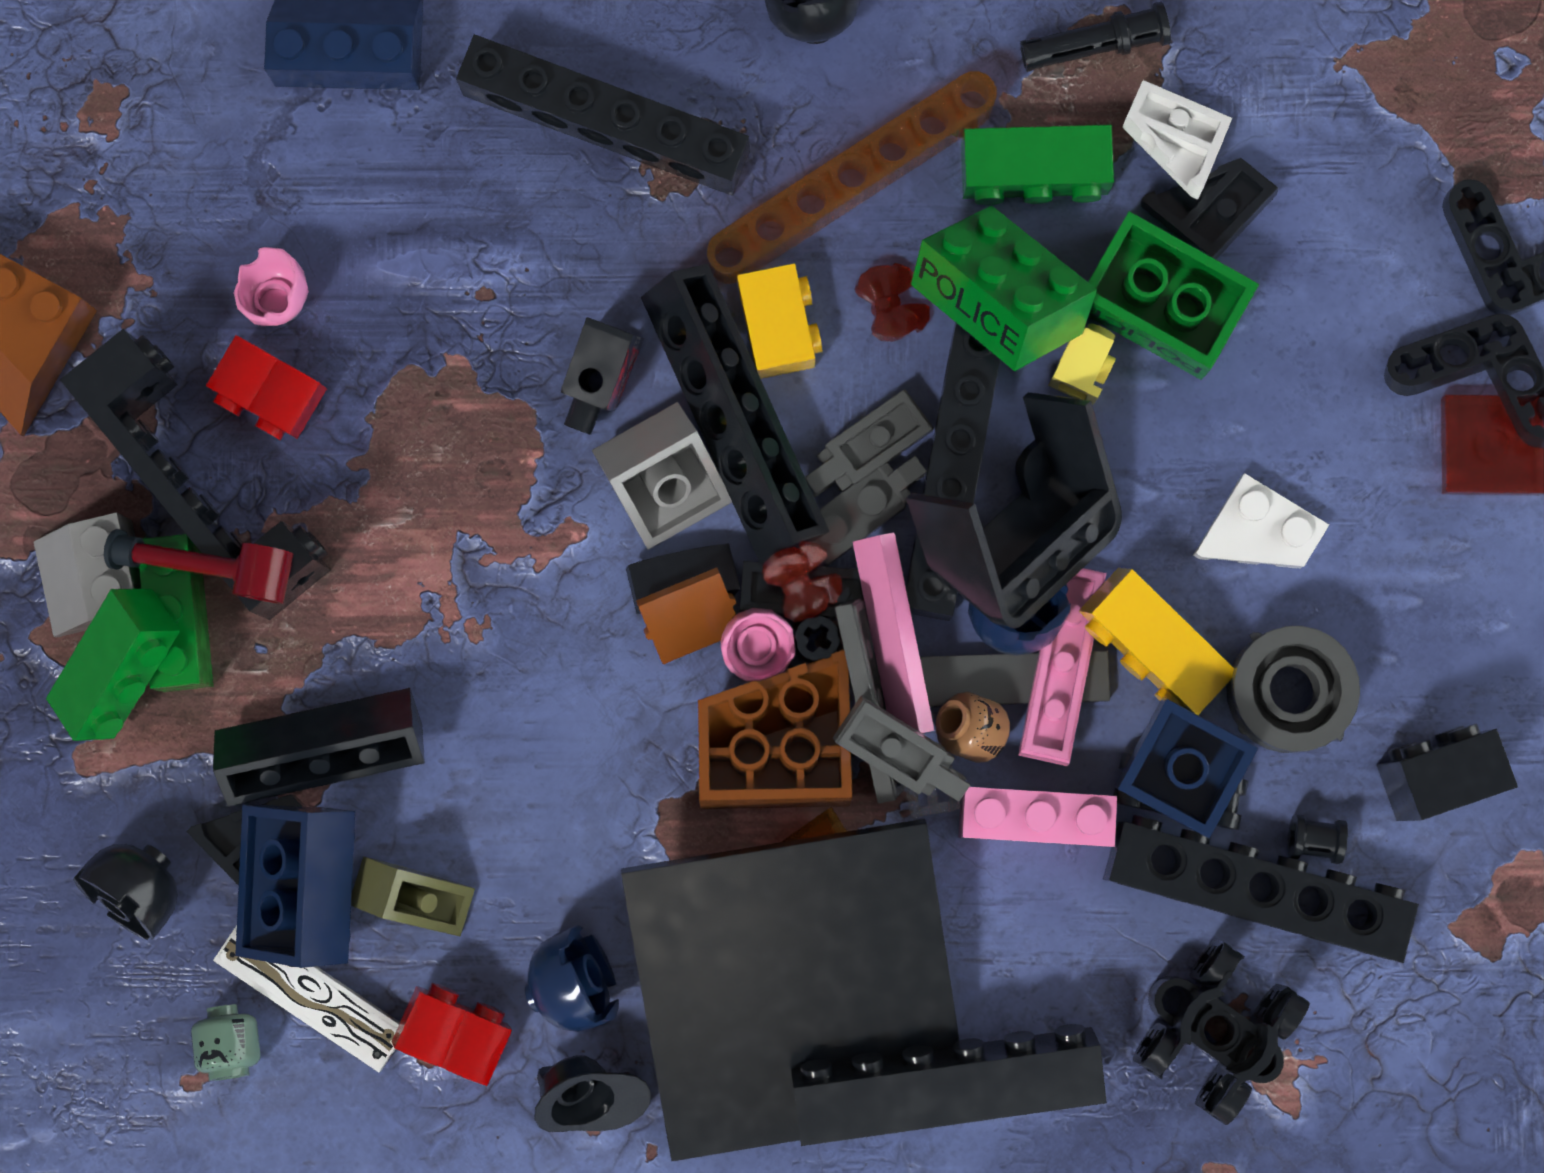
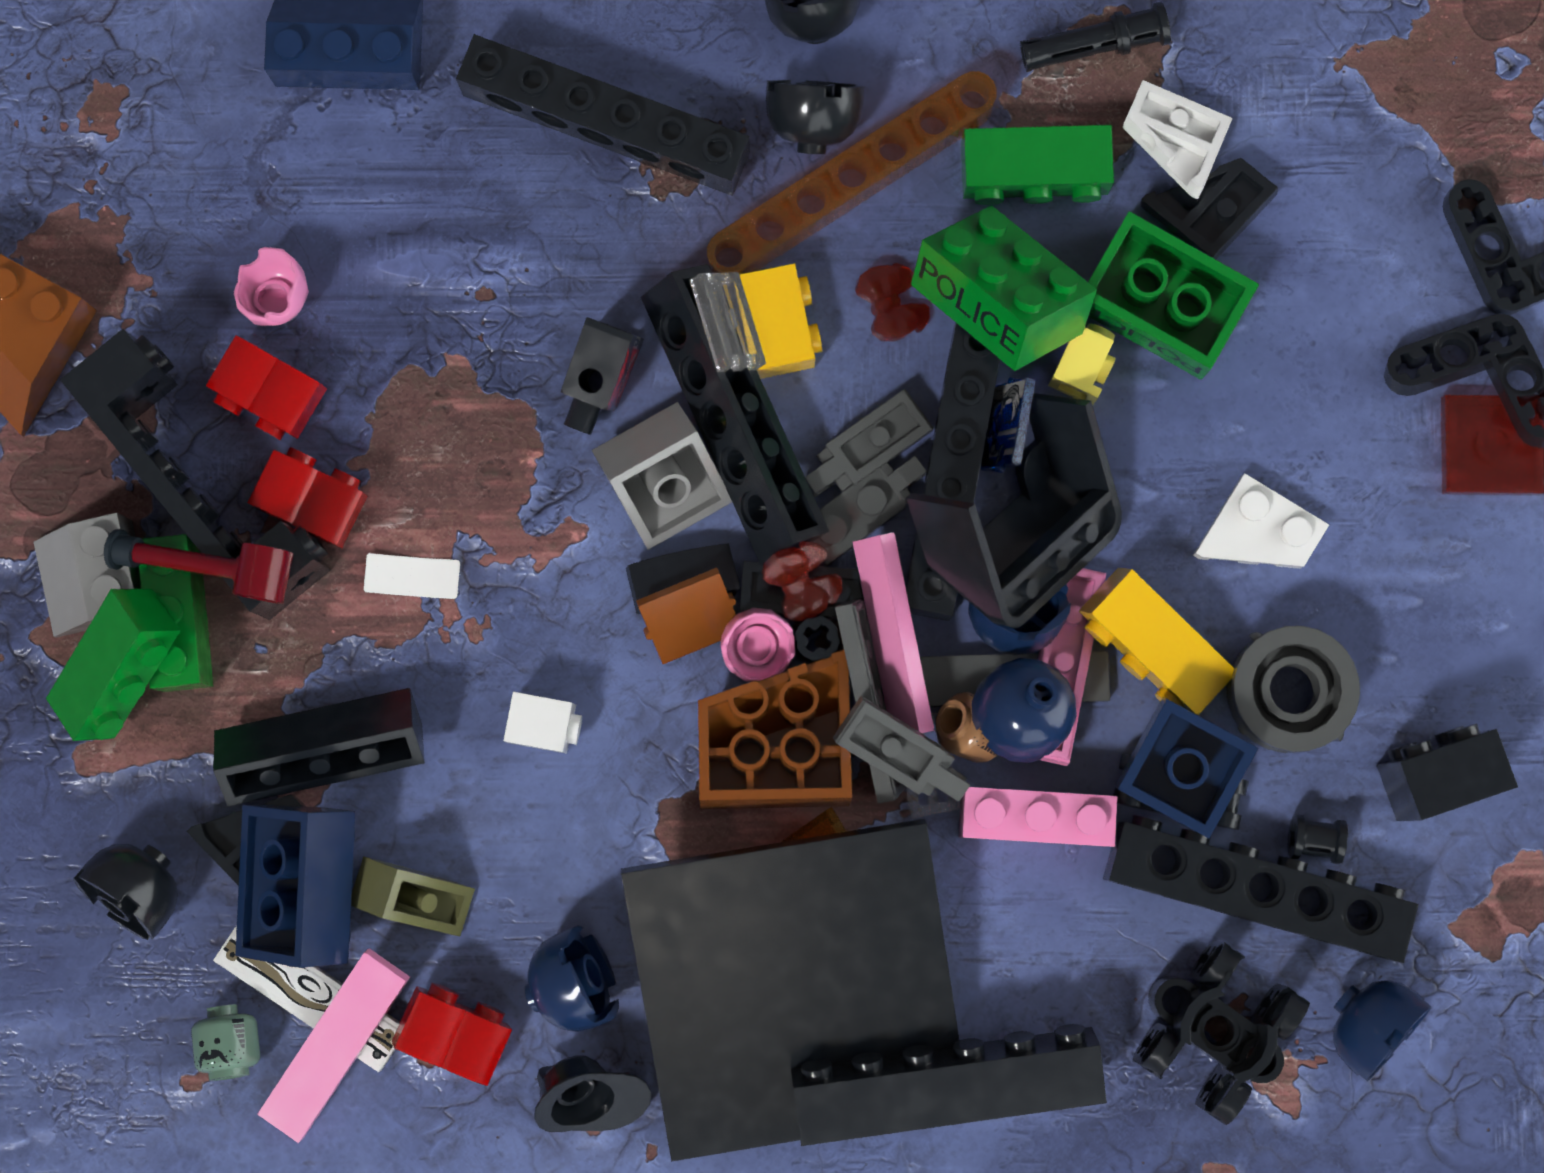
none -> red brick [247,447,368,549]
none -> bright pink tile [258,948,410,1143]
none -> white sticker [364,553,460,599]
none -> white brick [503,692,582,754]
none -> clear tile [690,272,766,373]
none -> black cylinder [766,80,865,154]
none -> dark blue cylinder [972,658,1076,763]
none -> piece [980,377,1036,473]
none -> dark blue cylinder [1333,980,1431,1081]

